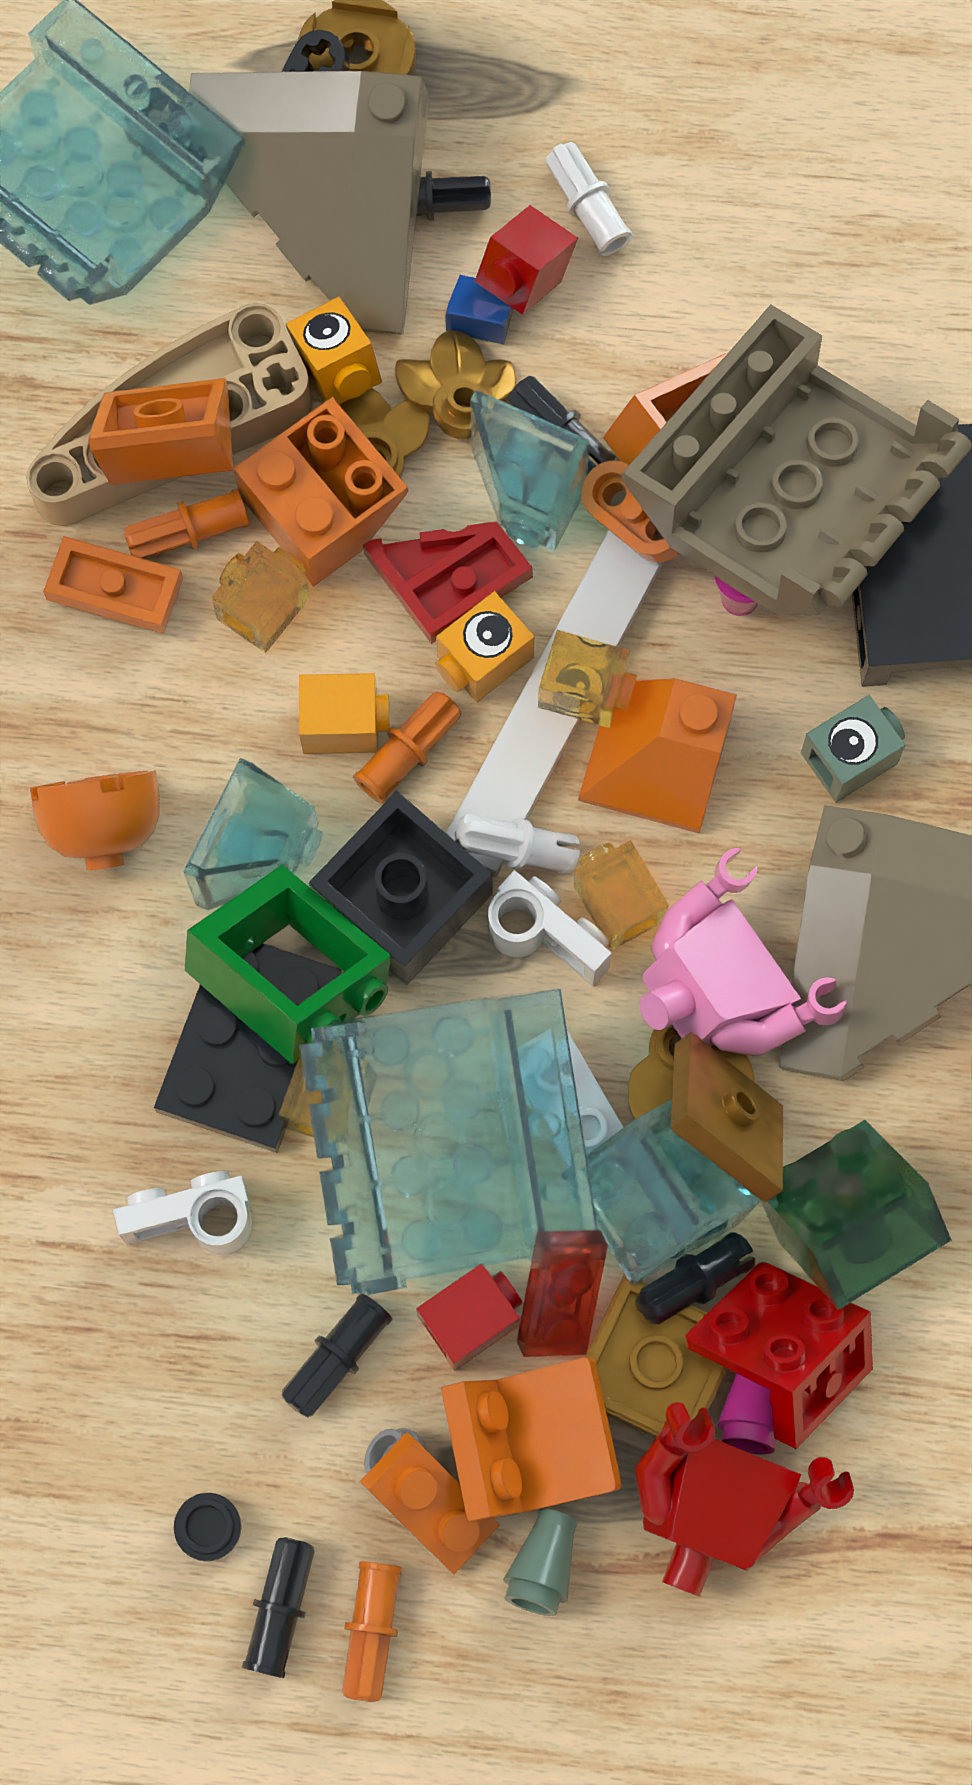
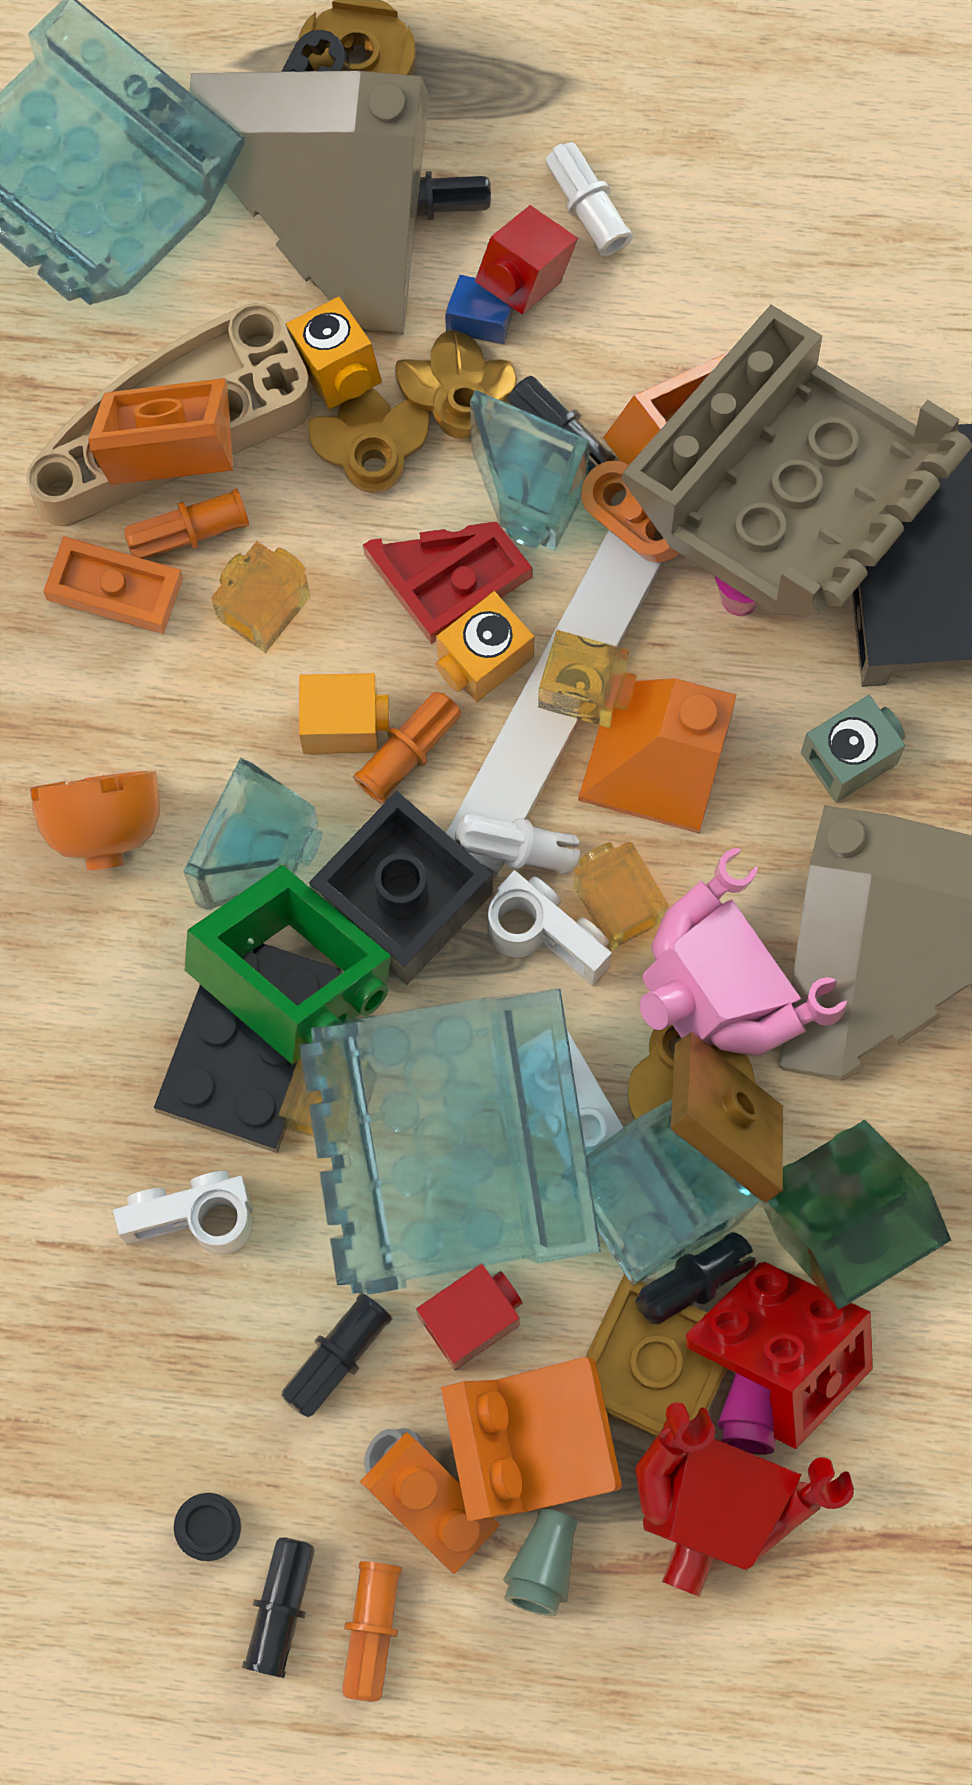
orange slope [233,397,409,587] -> none
clear red plate [517,1230,608,1357] -> none

